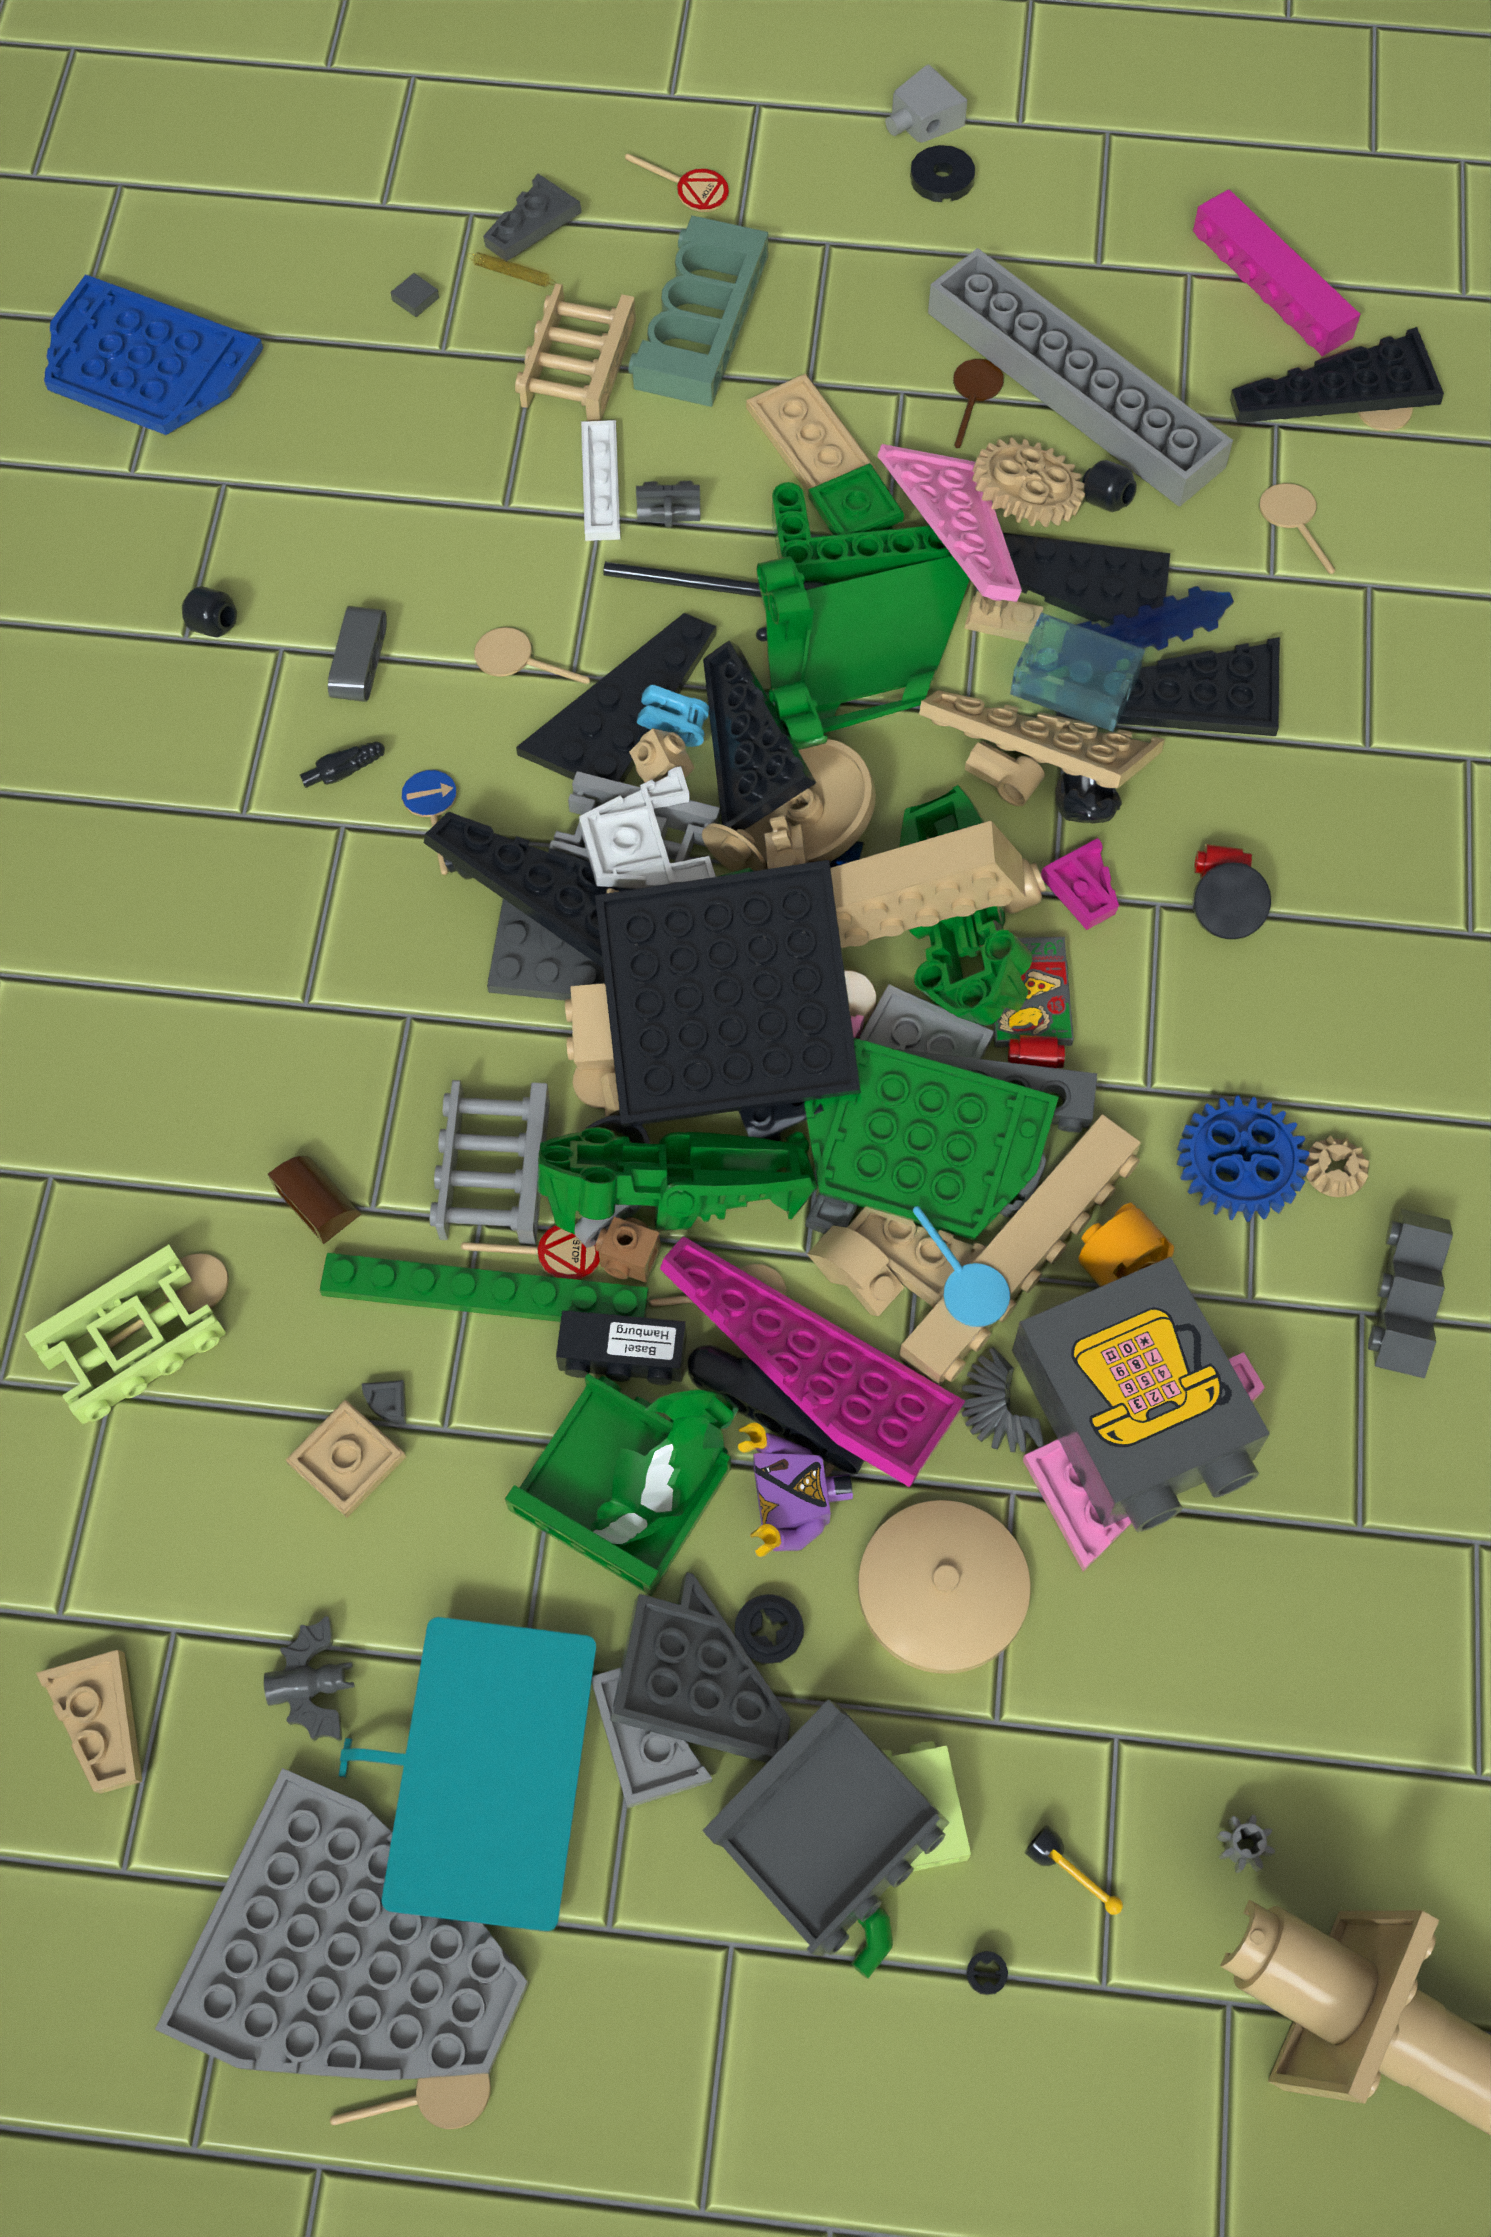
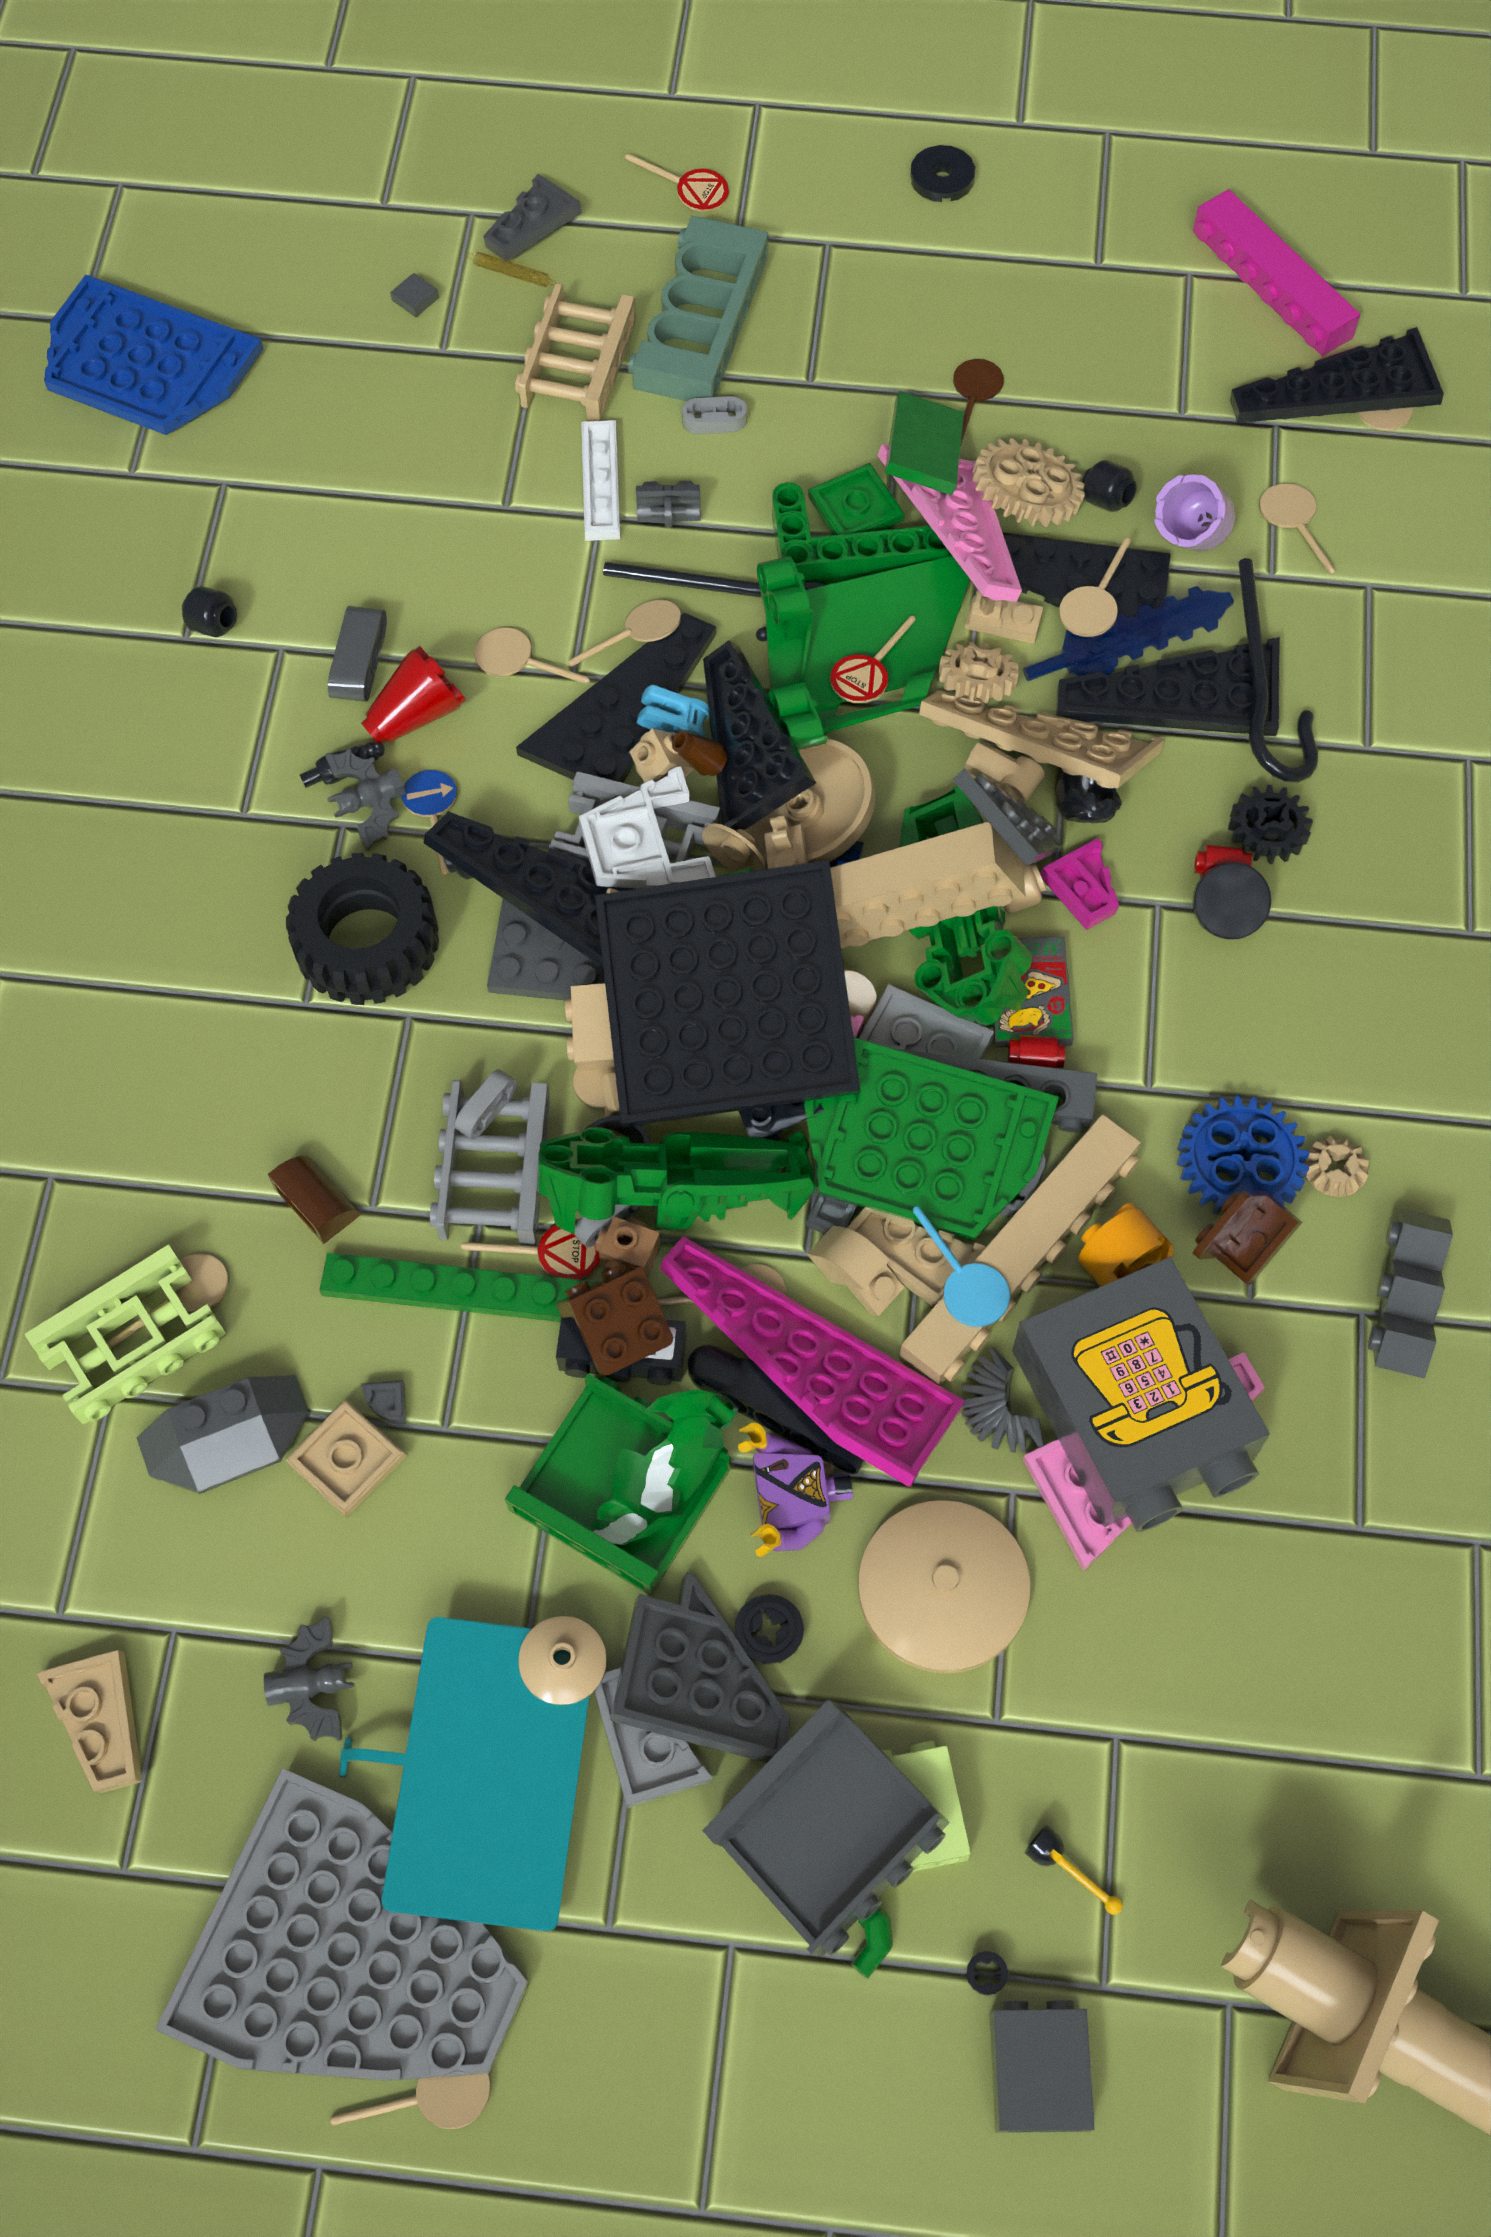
tan tile [746,373,876,493] -> none
light grey torso [885,64,967,143] -> none
light grey brick [928,248,1233,507] -> none
clear light blue piece [1010,612,1145,732] -> none
light grey gear [1216,1815,1275,1873] -> none
none -> dark grey wedge [137,1375,309,1494]
none -> black tyre [286,853,439,1005]
none -> dark grey animal [325,749,406,851]
none -> red cone [361,645,466,744]
none -> light grey beam [455,1069,517,1140]
none -> tan dish [518,1616,606,1705]
none -> reddish brown bracket [556,1264,673,1375]
none -> tan piece [568,600,681,666]
none -> reddish brown cone [672,730,727,776]
none -> light grey beam [682,396,747,434]
none -> piece [830,616,915,703]
none -> green tile [885,391,964,495]
none -> tan gear [939,642,1019,703]
none -> dark grey wing [953,768,1061,866]
none -> dark grey brick [990,2000,1095,2133]
none -> tan piece [1059,537,1131,637]
none -> lavender cylinder [1154,474,1235,552]
none -> reddish brown bracket [1192,1191,1303,1284]
none -> black gear [1228,785,1313,864]
none -> black piece [1238,558,1318,783]

